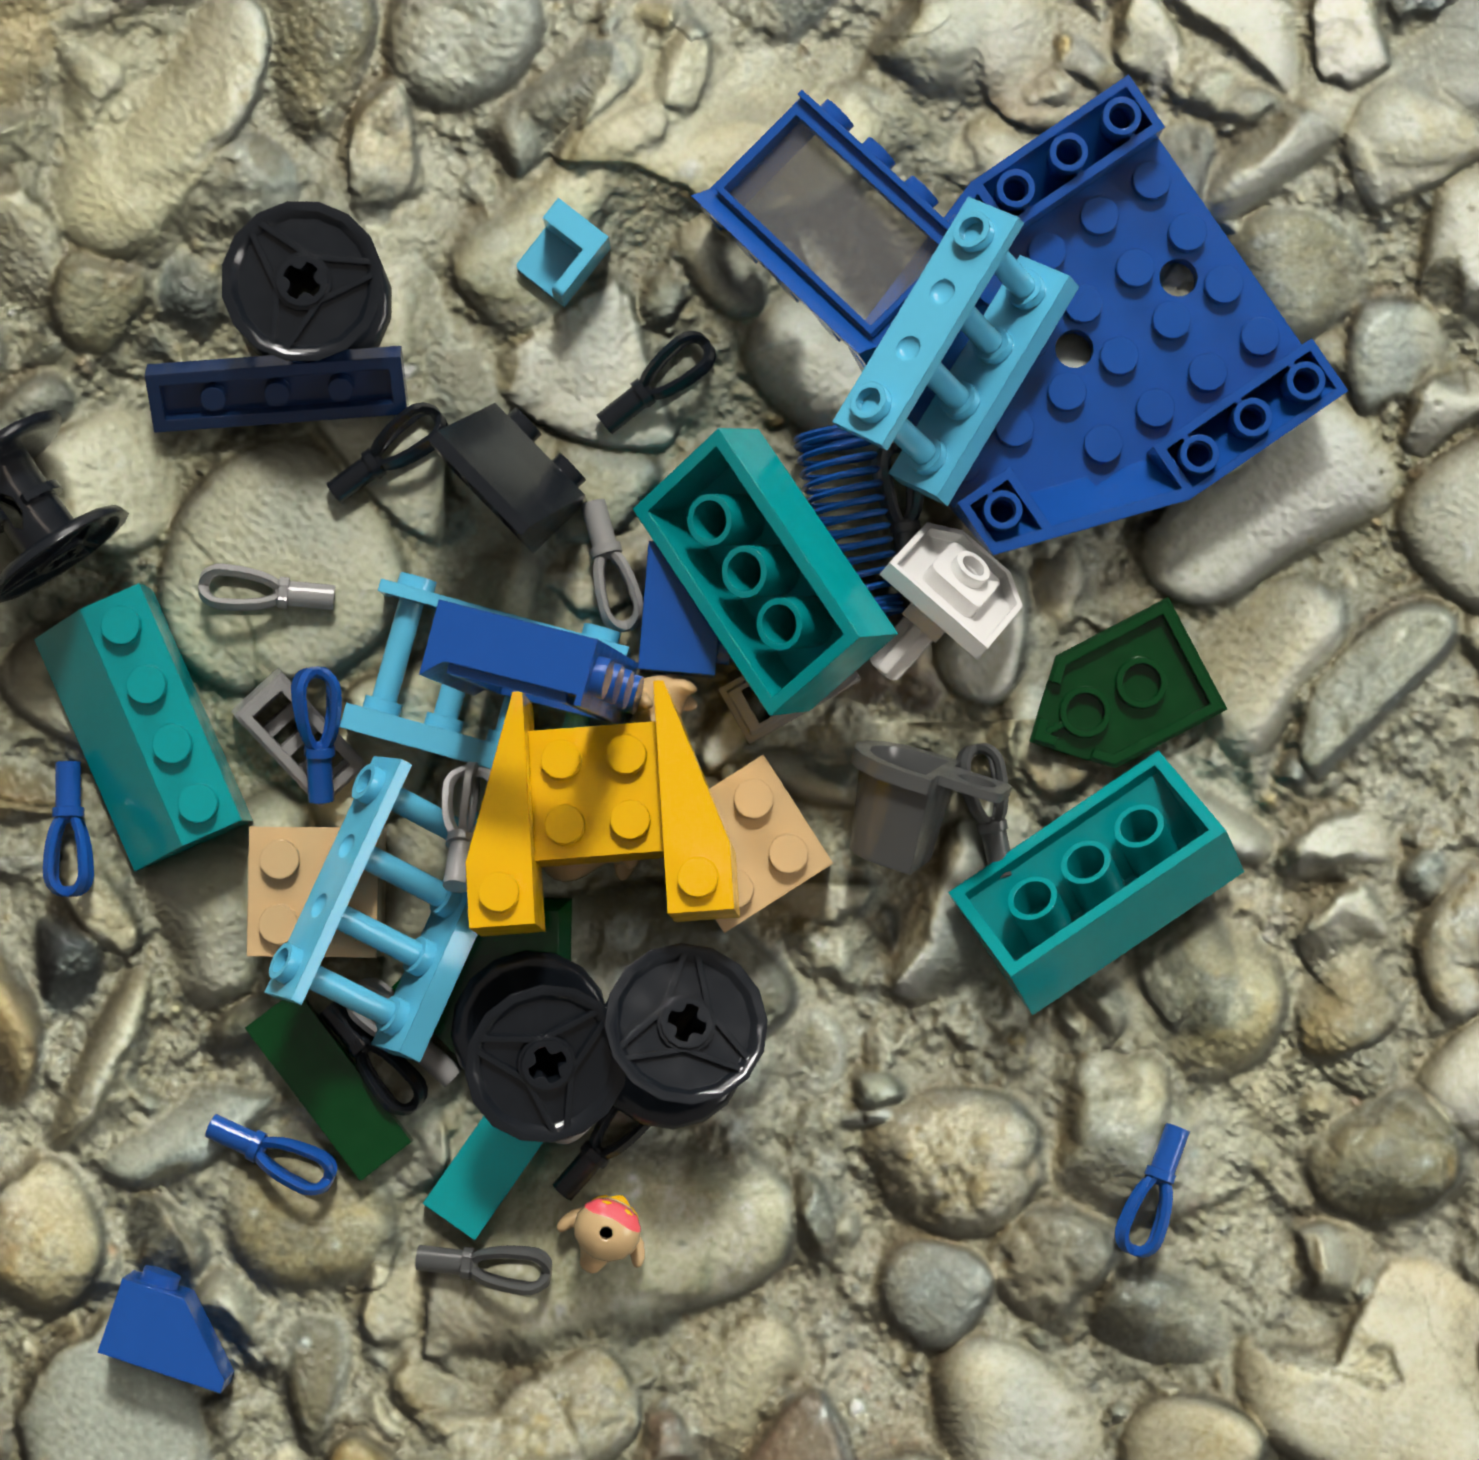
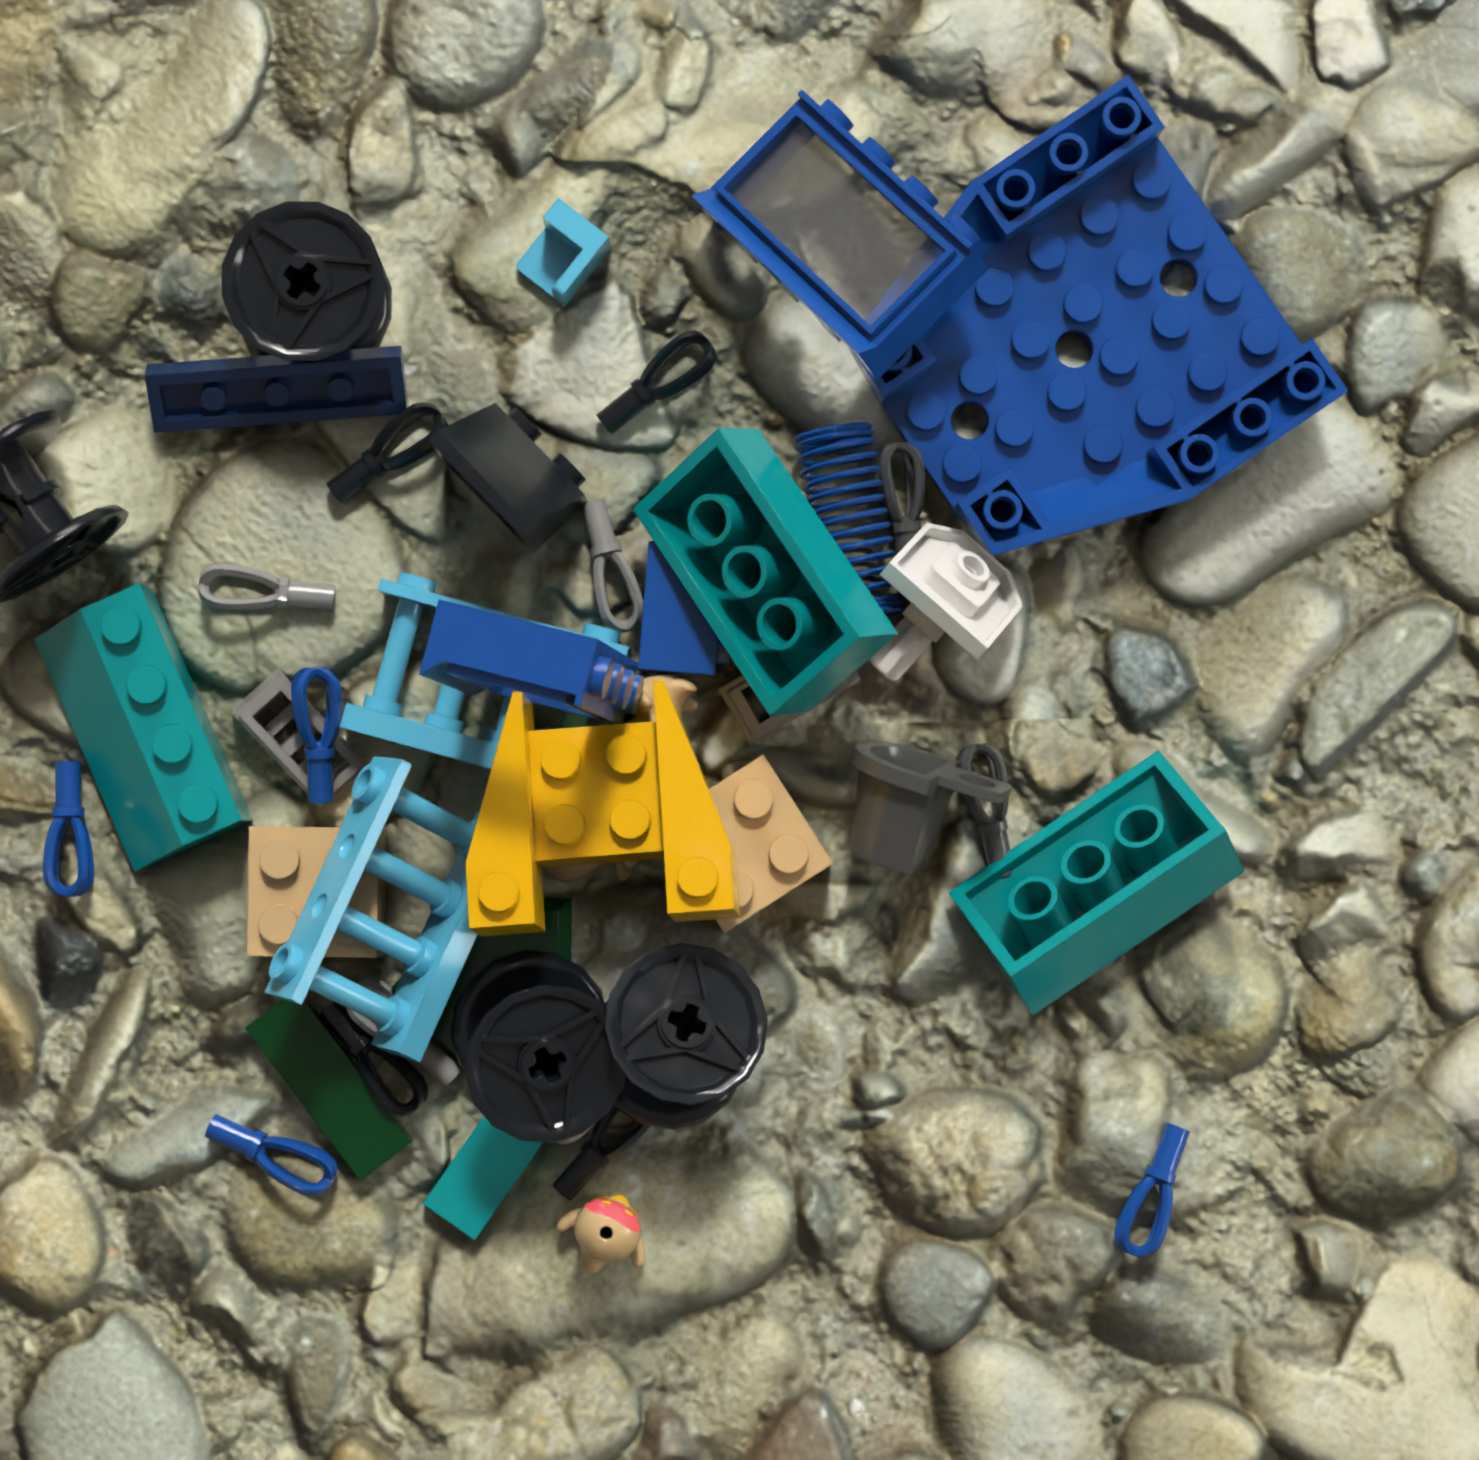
blue slope [97,1265,234,1394] -> none
dark grey piece [415,1245,552,1295] -> none
light grey piece [442,762,491,893] -> none
medium azure fence [832,196,1079,506] -> none
dark green tile [1028,597,1227,768] -> none

